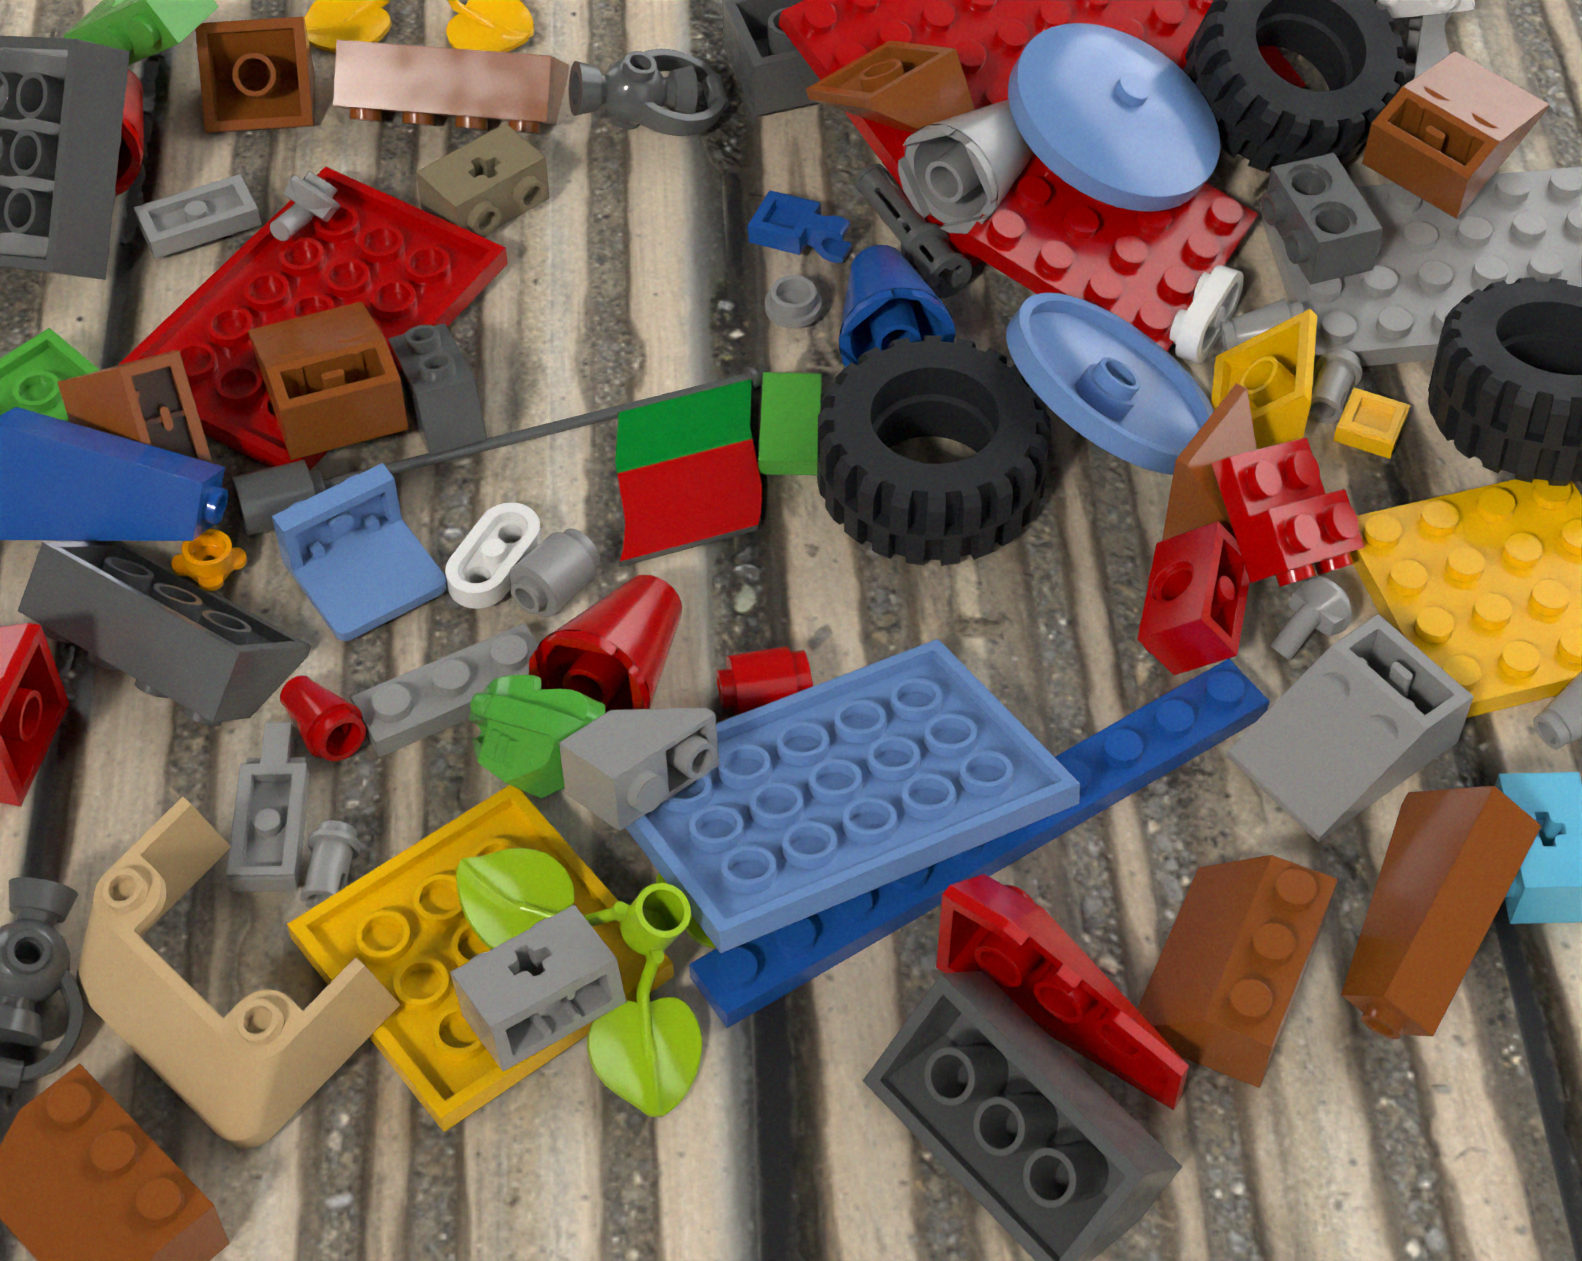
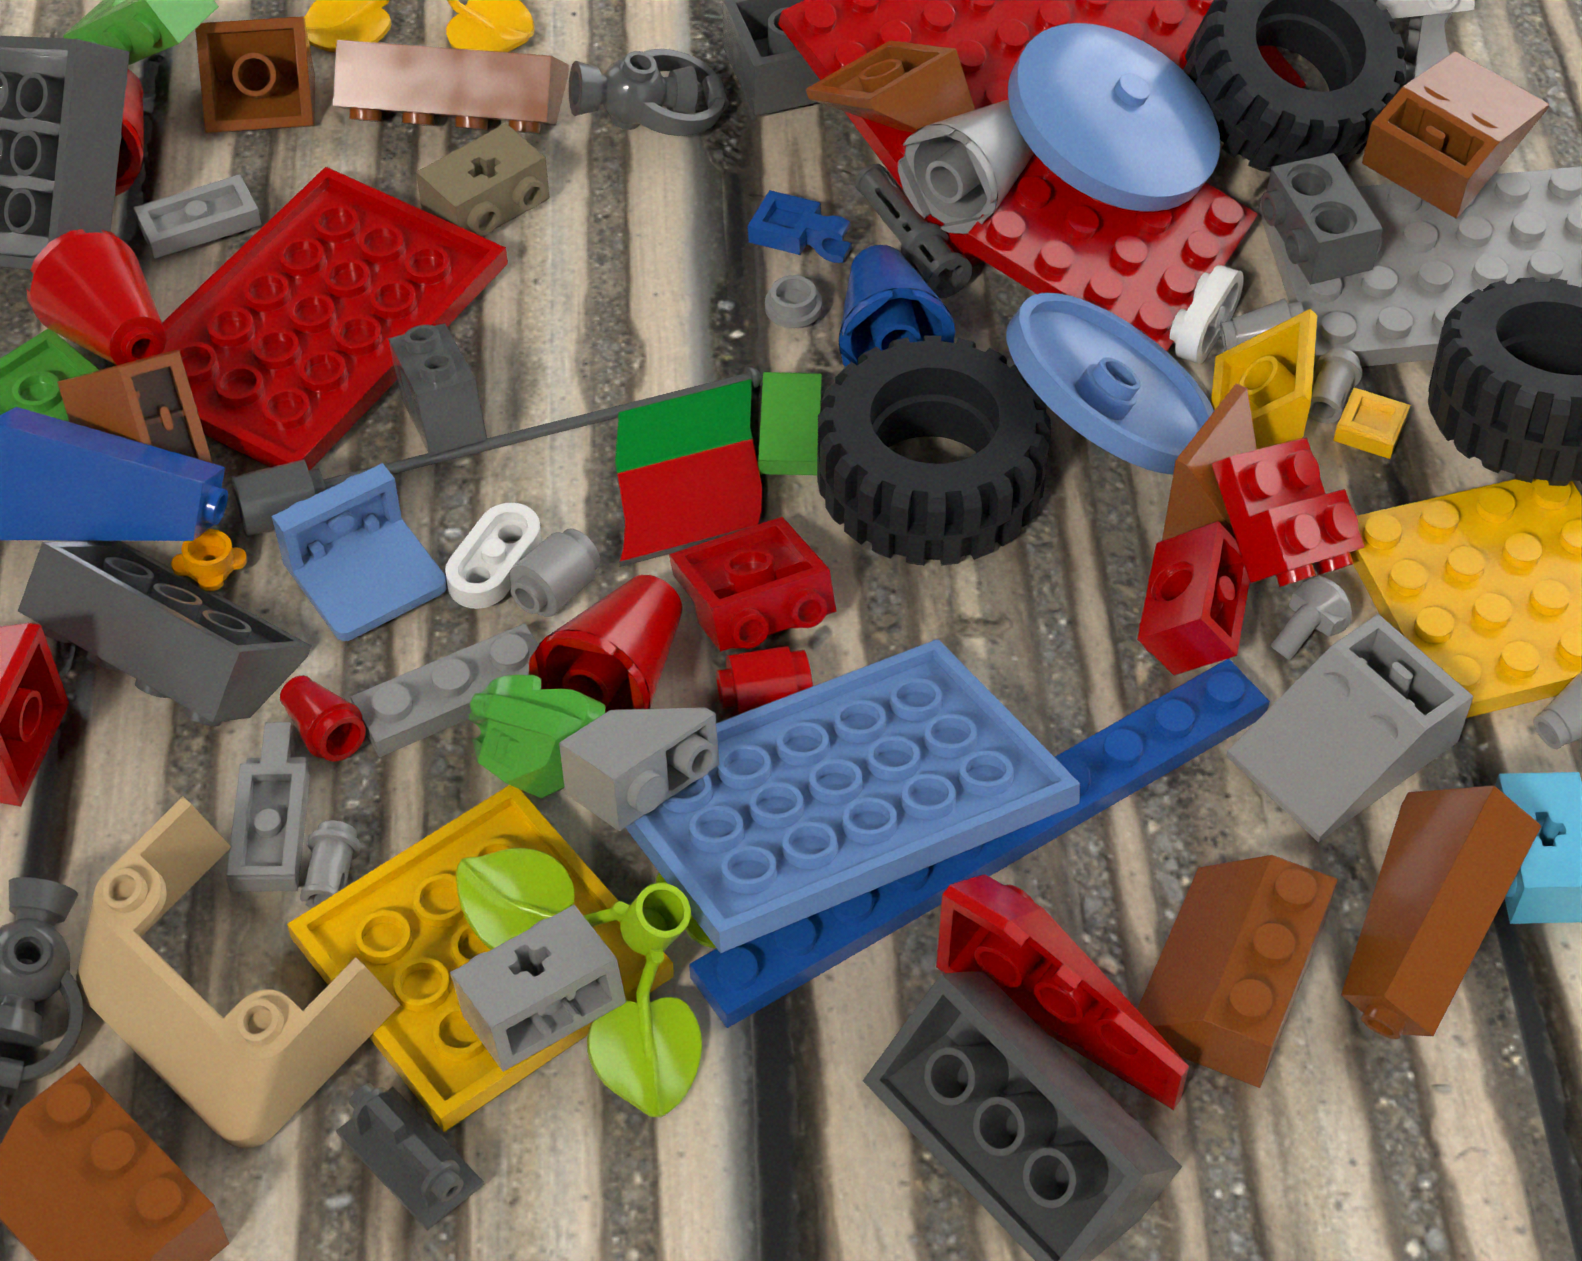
dark orange slope [248,302,409,460] -> none
light grey plate [270,171,341,241] -> none
none -> red cone [27,229,166,365]
none -> dark grey hinge [336,1083,484,1231]
none -> red plate [669,516,837,652]

